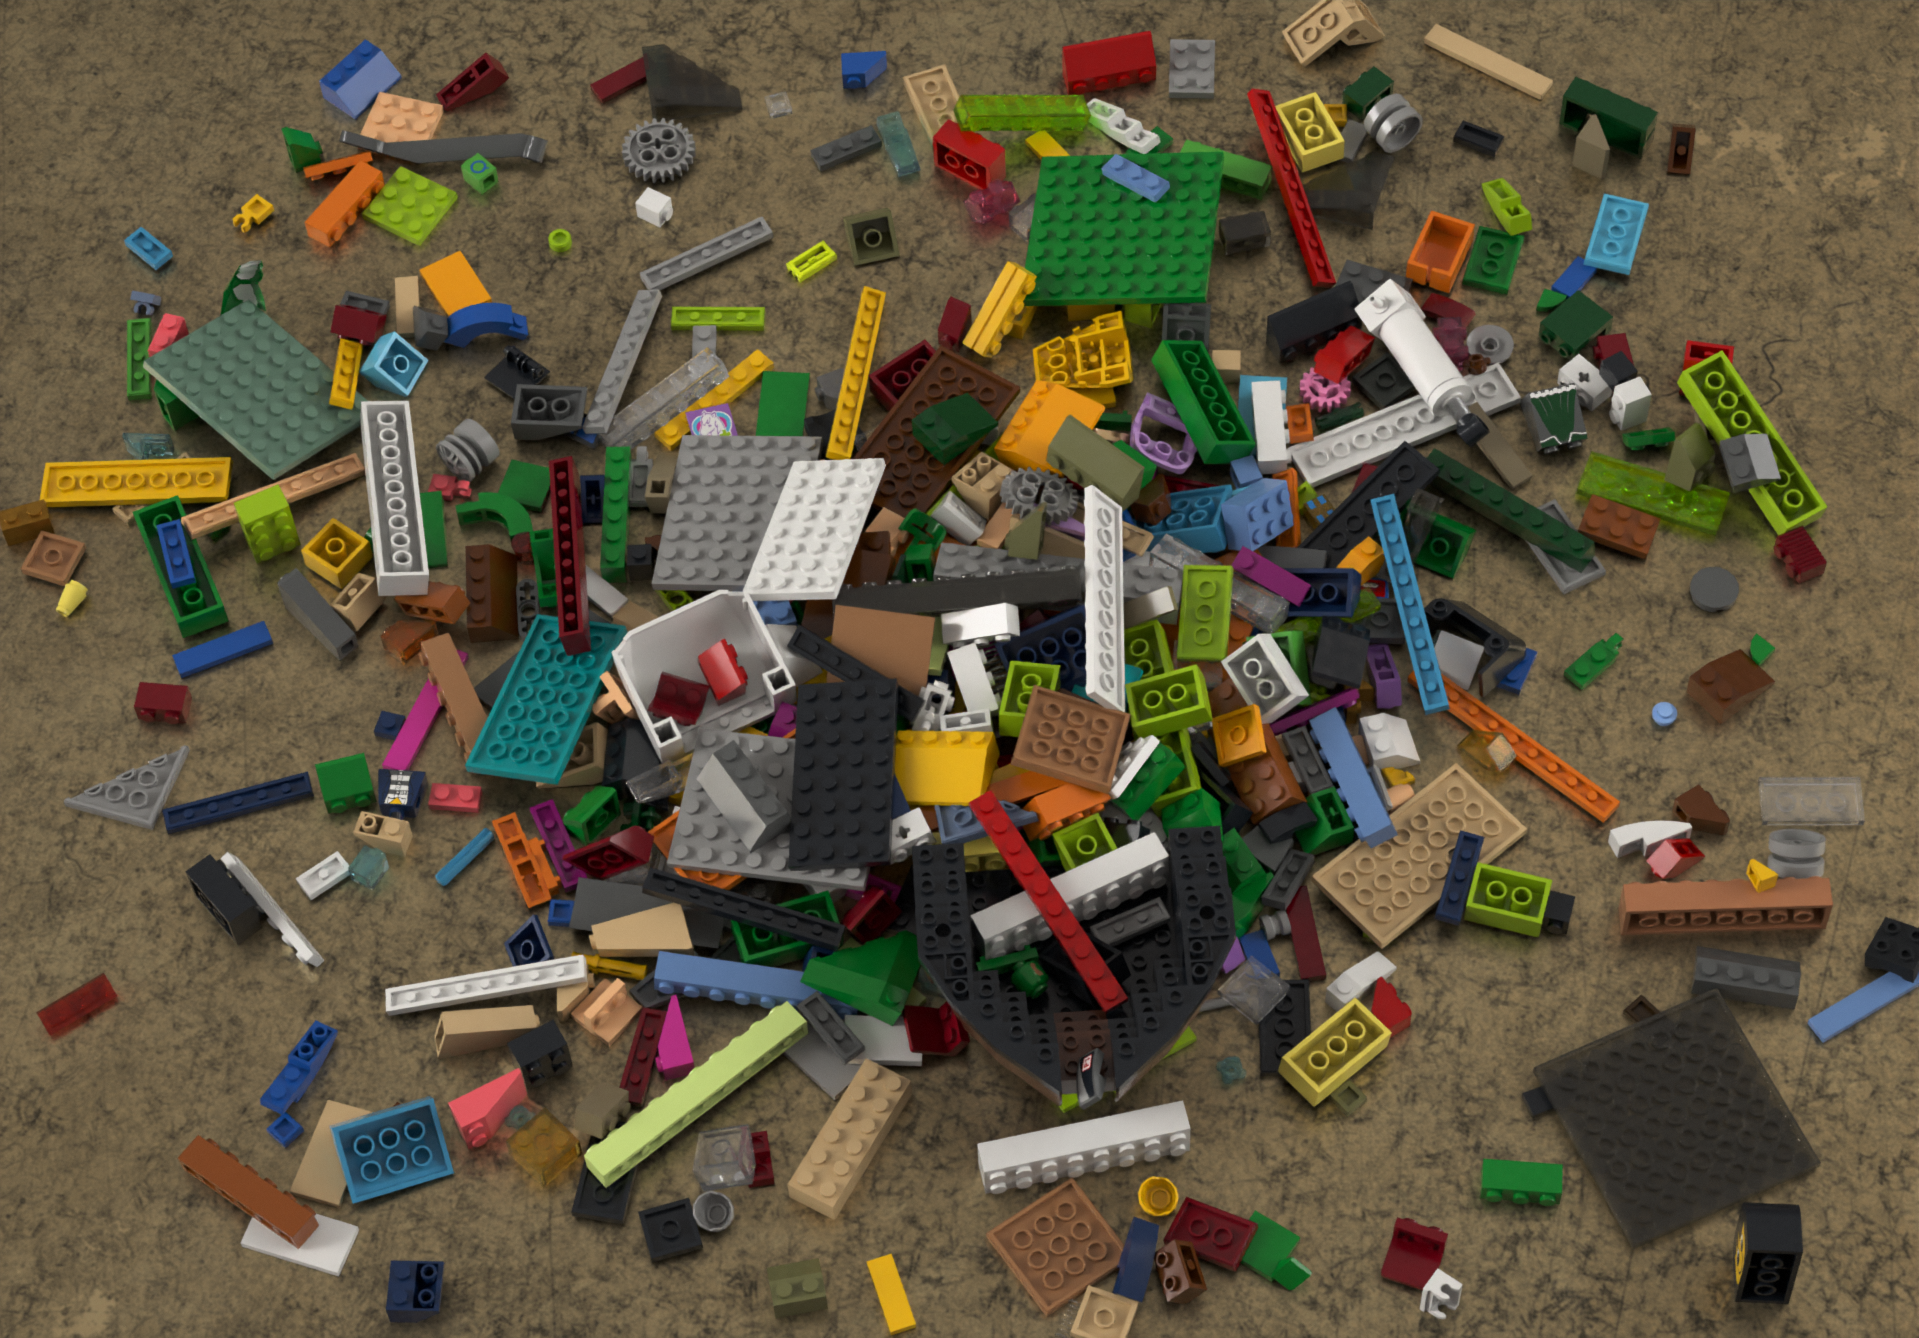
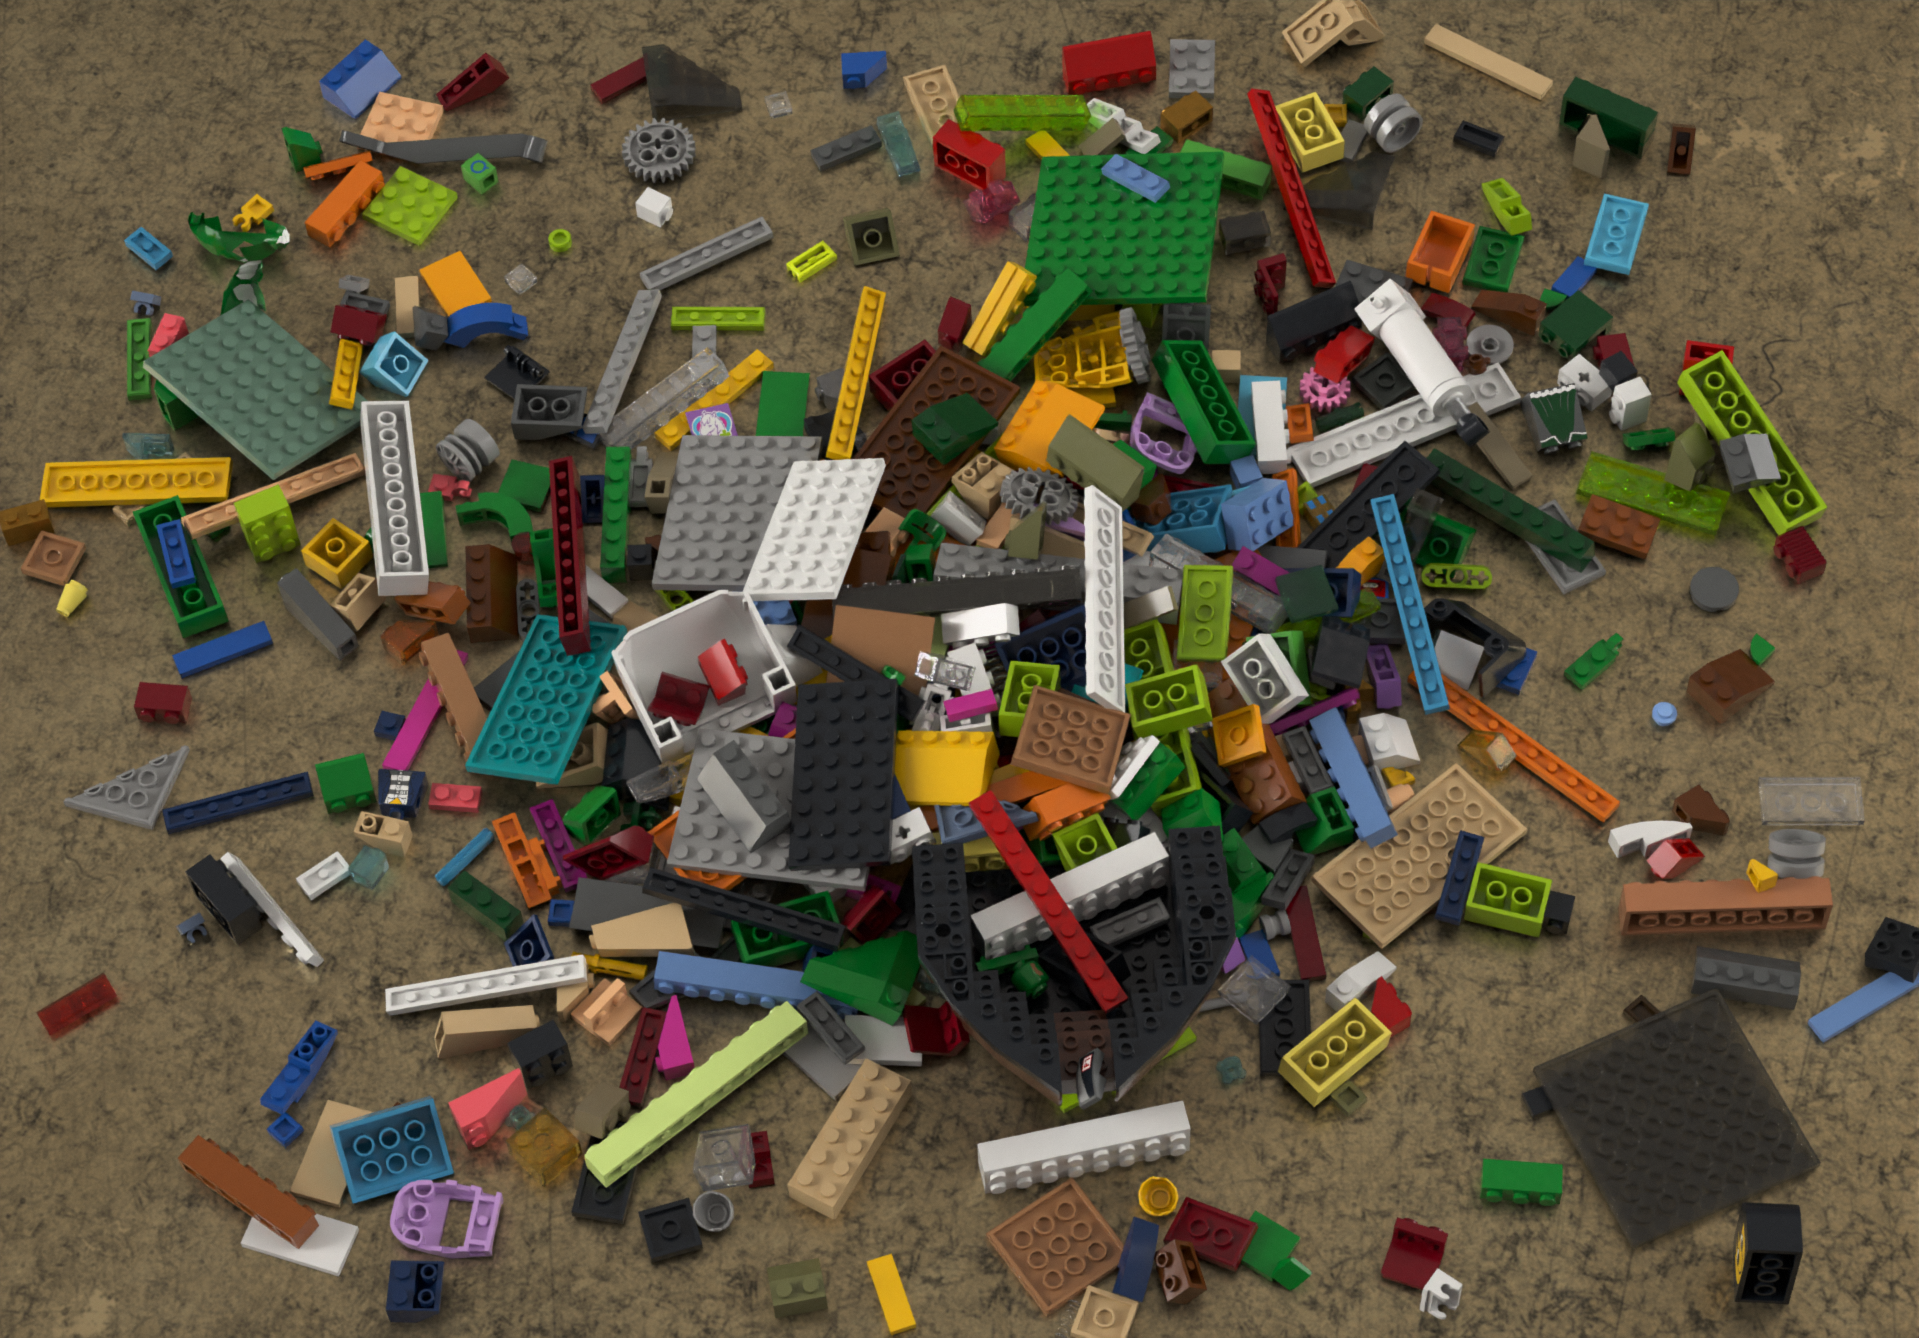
none -> sand blue tile [176,913,207,943]
none -> green animal [188,212,290,264]
none -> light grey plate [338,275,369,294]
none -> lavender slope [390,1180,503,1259]
none -> dark green brick [448,870,524,942]
none -> clear plate [504,263,537,295]
none -> green tile [881,665,906,686]
none -> clear slope [914,651,976,691]
none -> dark pink tile [943,689,998,722]
none -> green brick [977,268,1093,382]
none -> dark tan tile [1079,118,1126,155]
none -> light grey gear [1119,307,1151,384]
none -> pearl gold brick [1160,90,1213,143]
none -> dark red bracket [1253,253,1287,316]
none -> clear green tile [1275,565,1339,624]
none -> lime beam [1421,563,1492,589]
none -> reddish brown slope [1471,290,1547,336]

